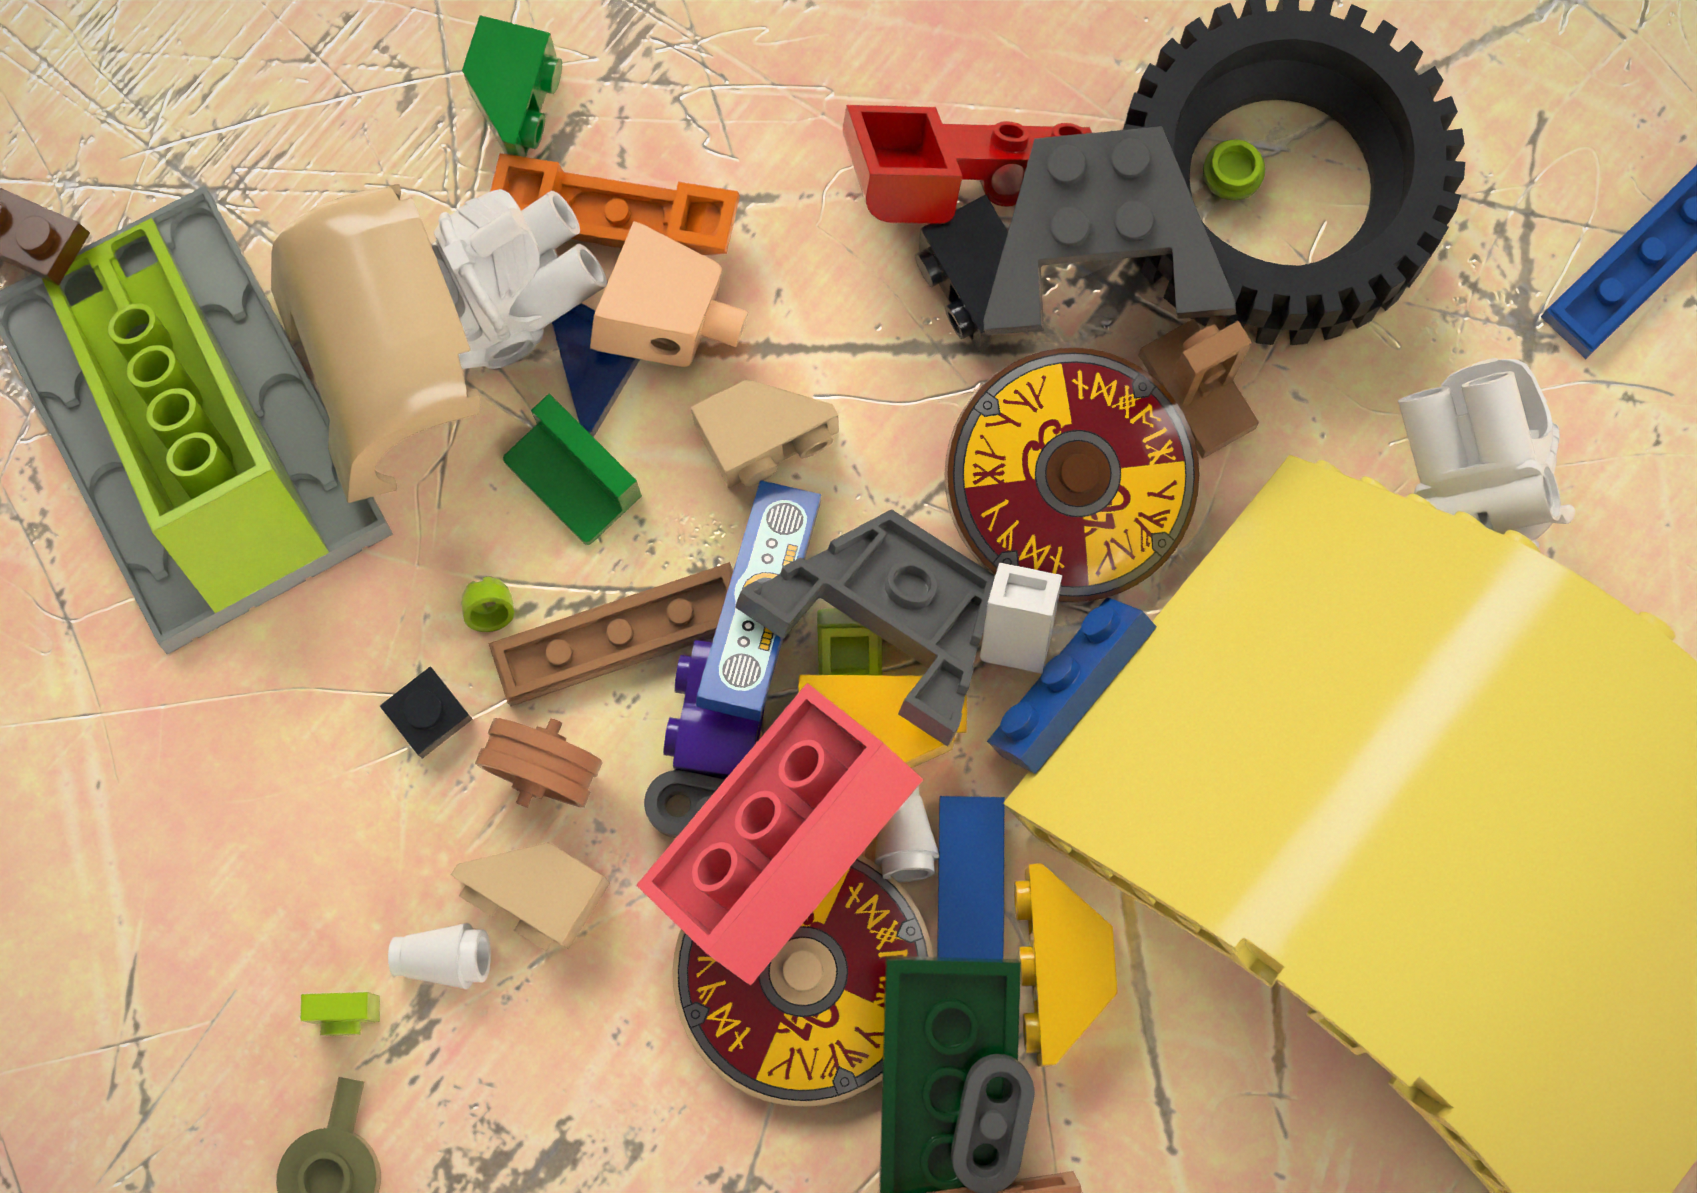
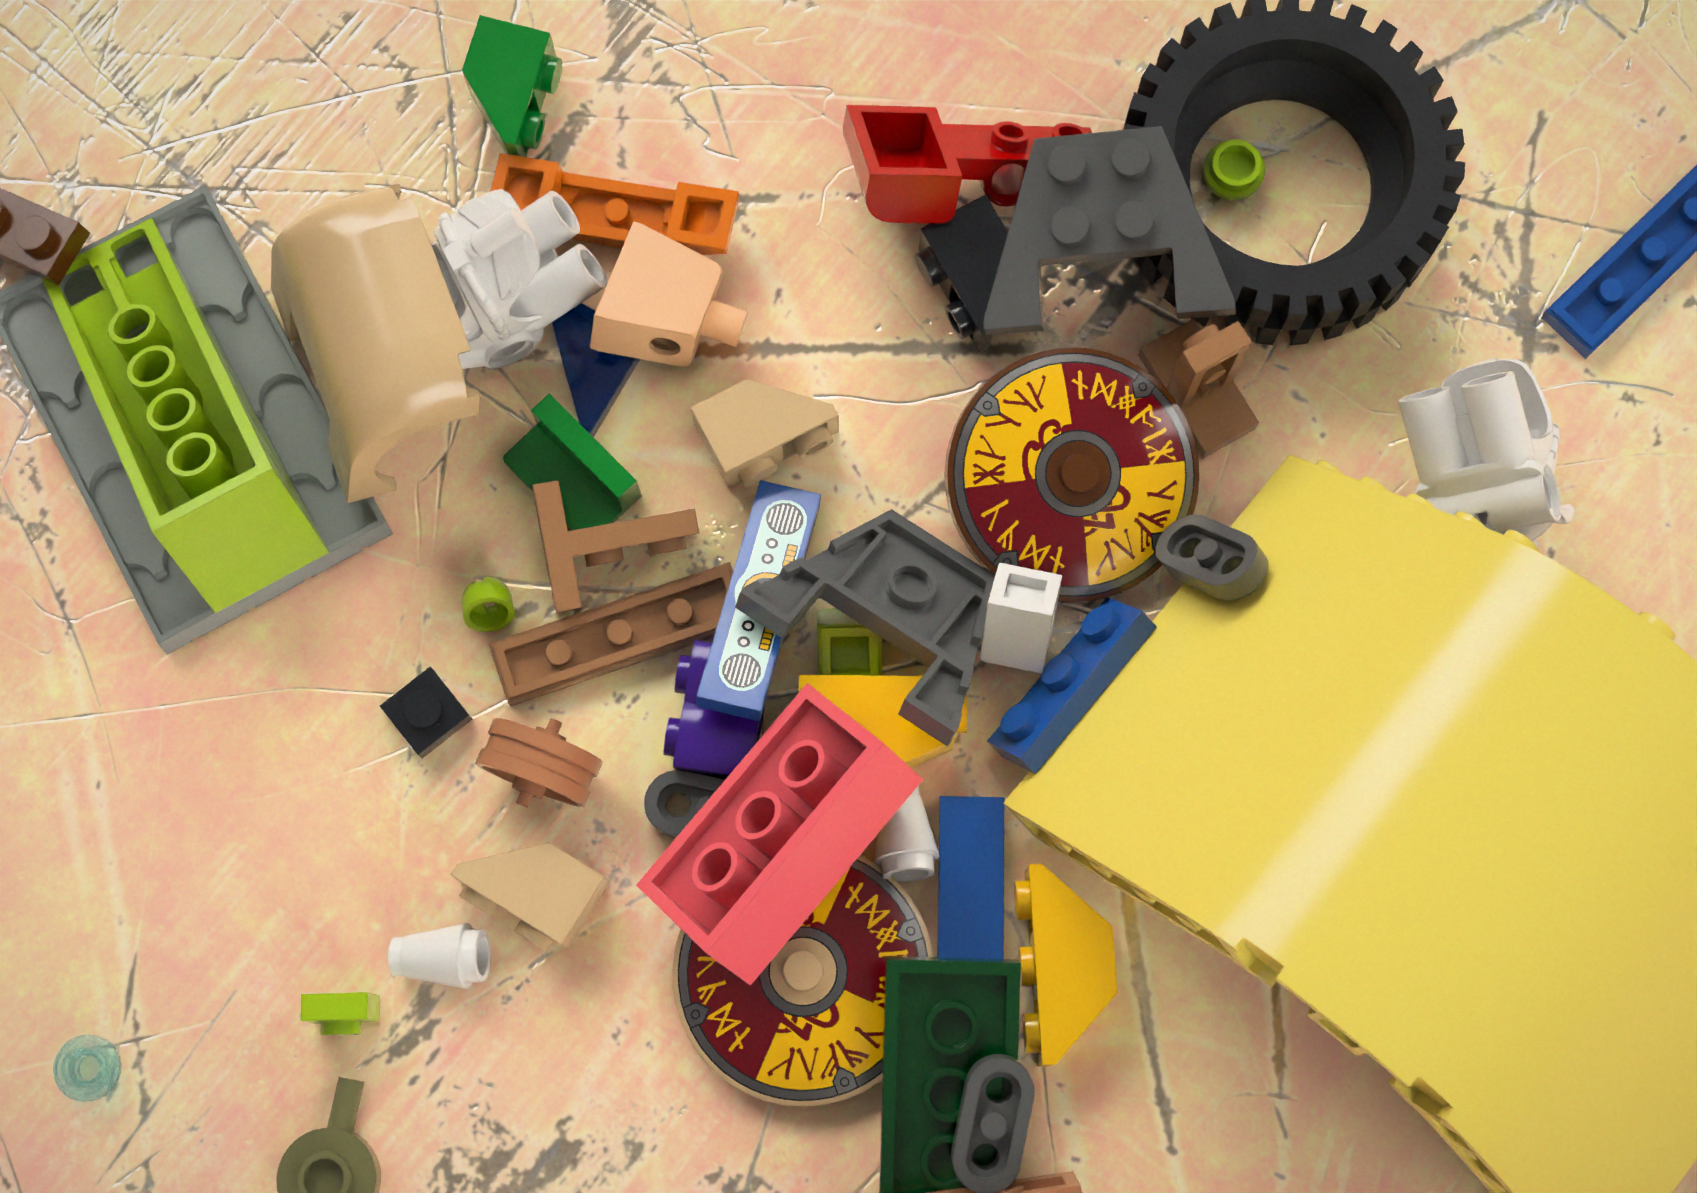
none -> clear light blue plate [53,1034,122,1102]
none -> medium nougat bracket [532,480,700,612]
none -> dark grey plate [1156,514,1269,601]

